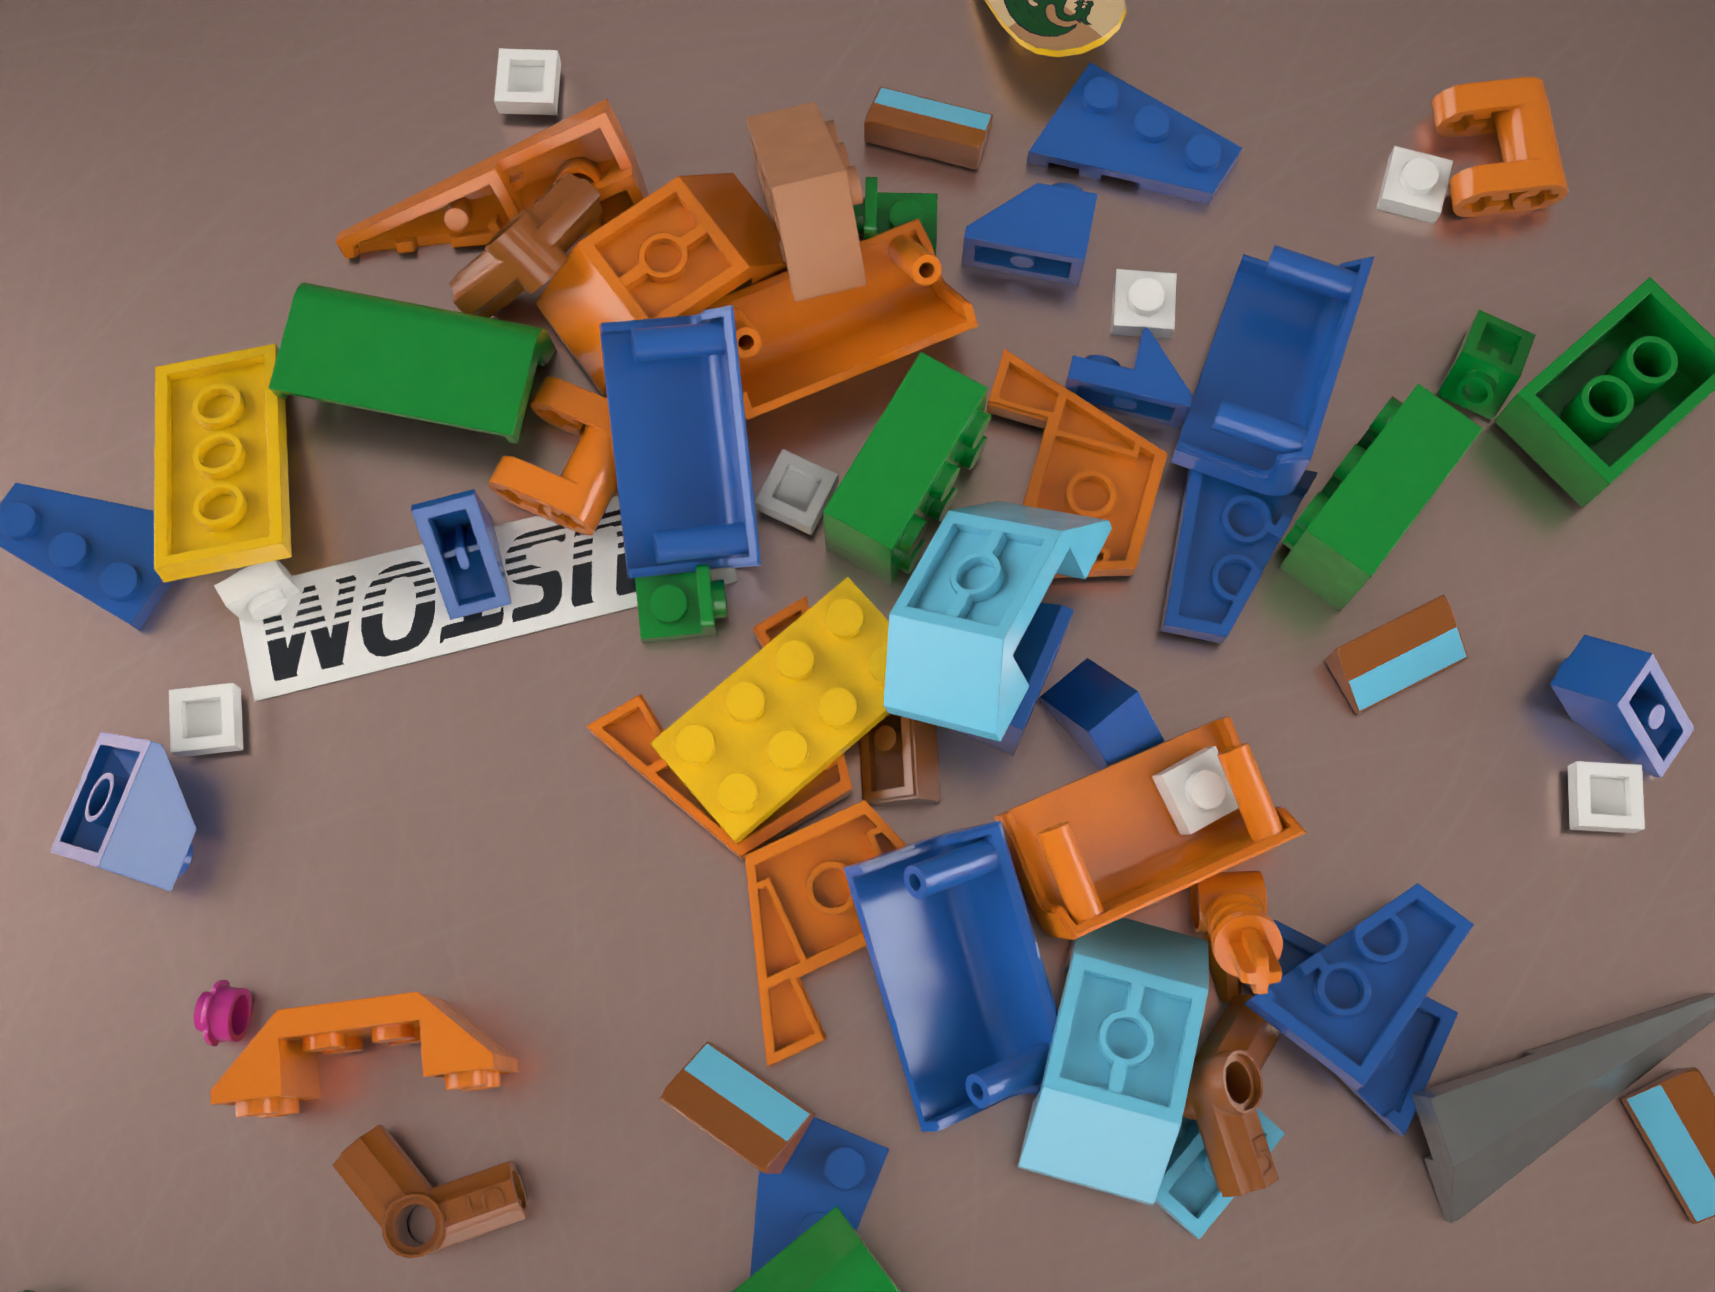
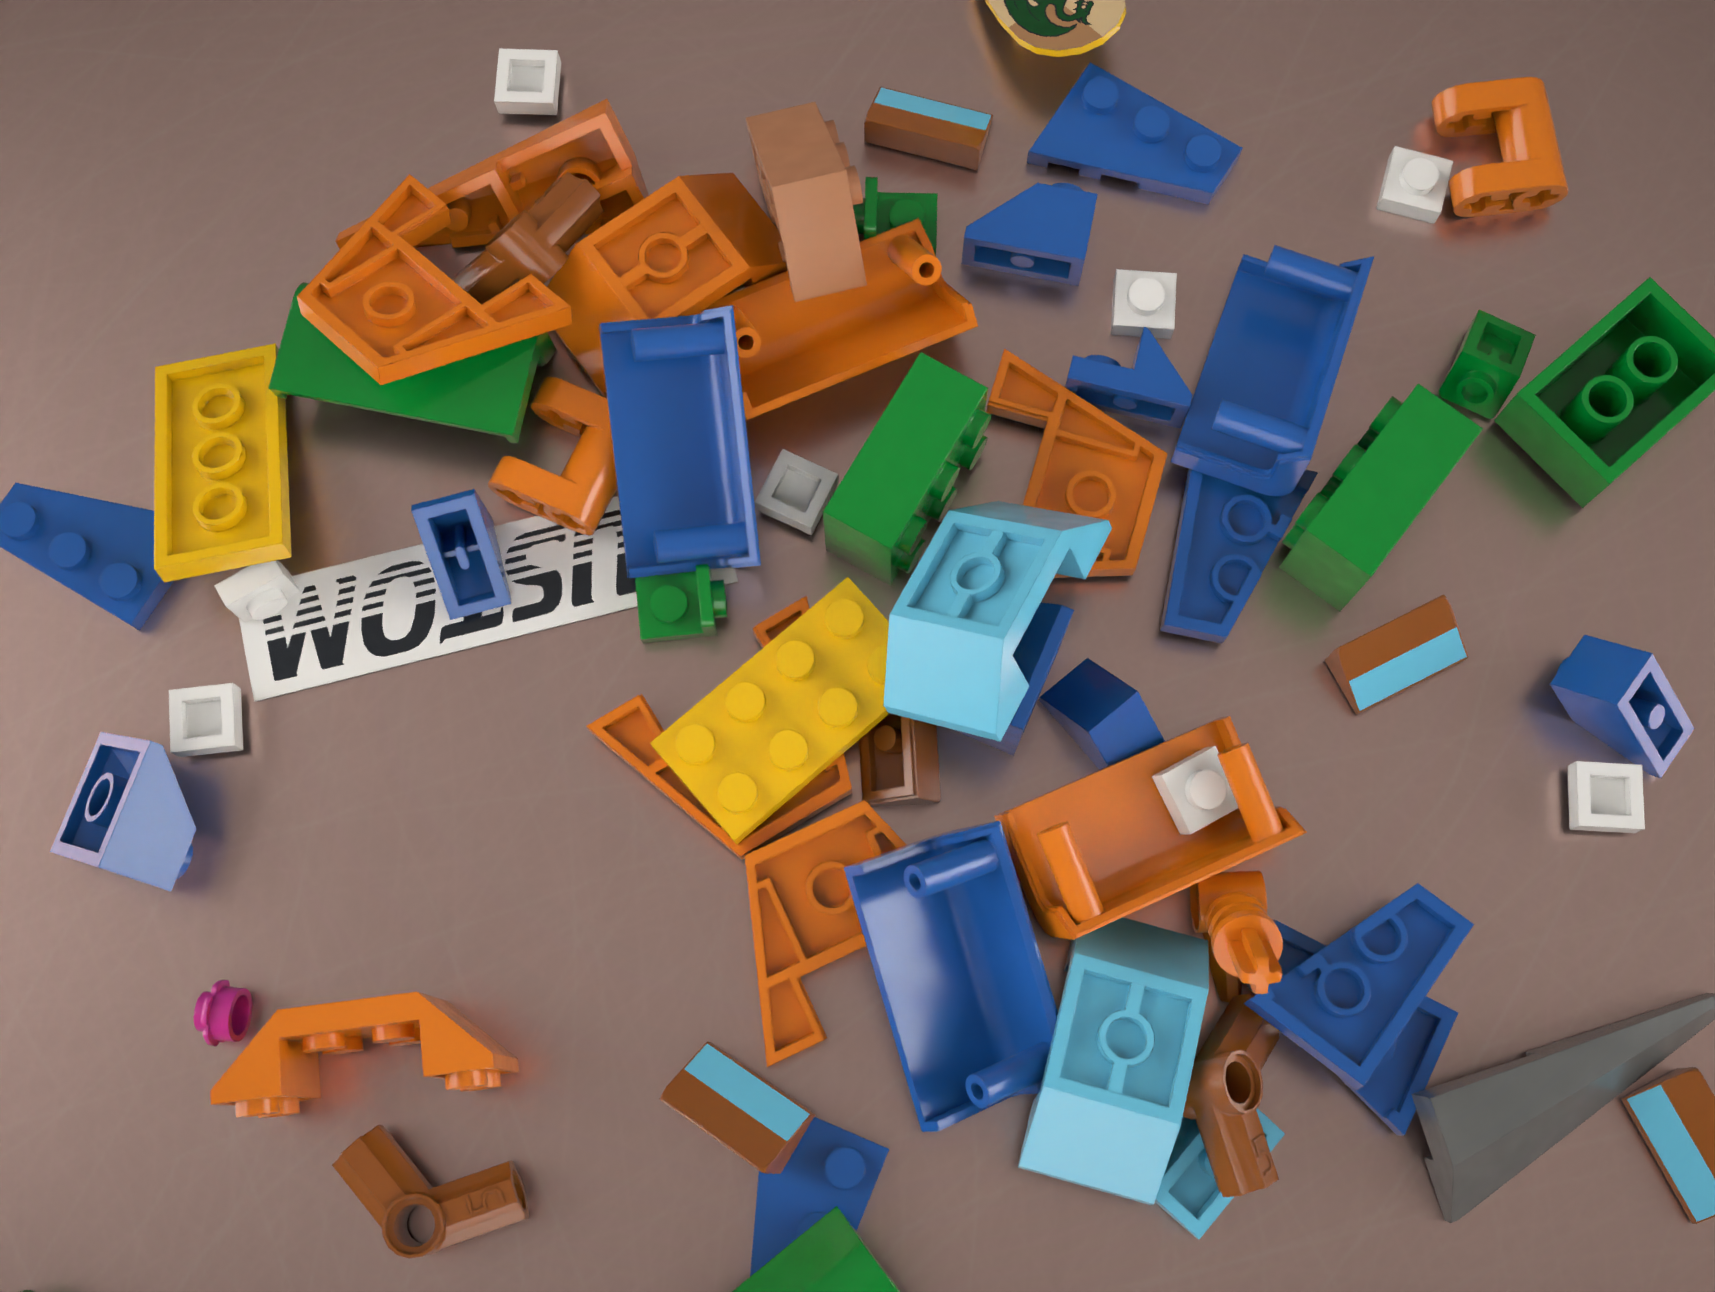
none -> orange wing [297,174,572,385]

